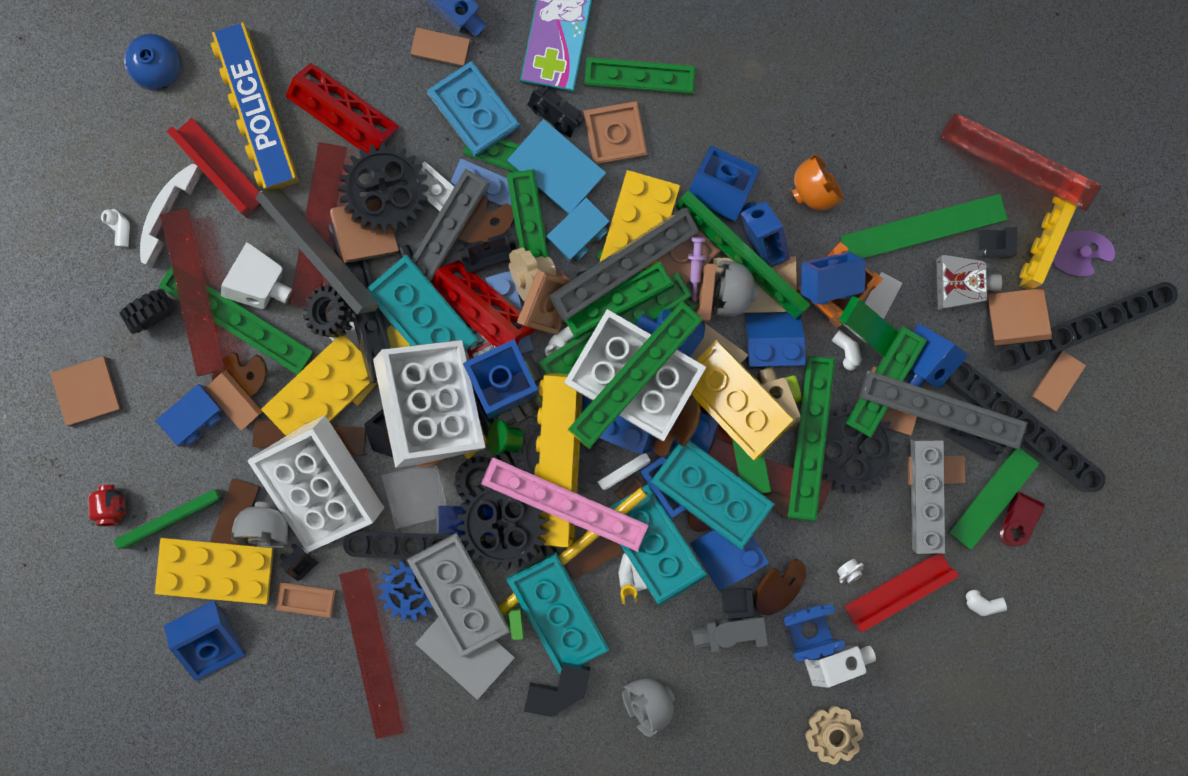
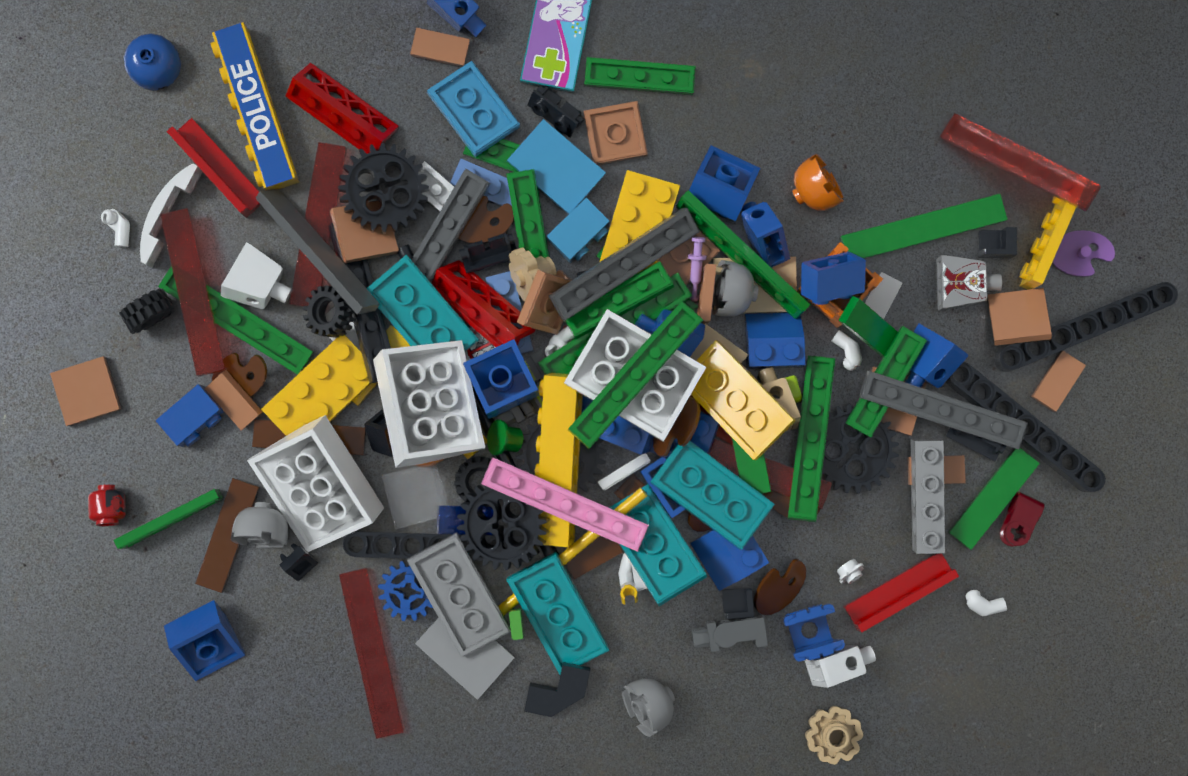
yellow plate [155,538,274,604] -> none
nougat tile [276,582,336,618] -> none

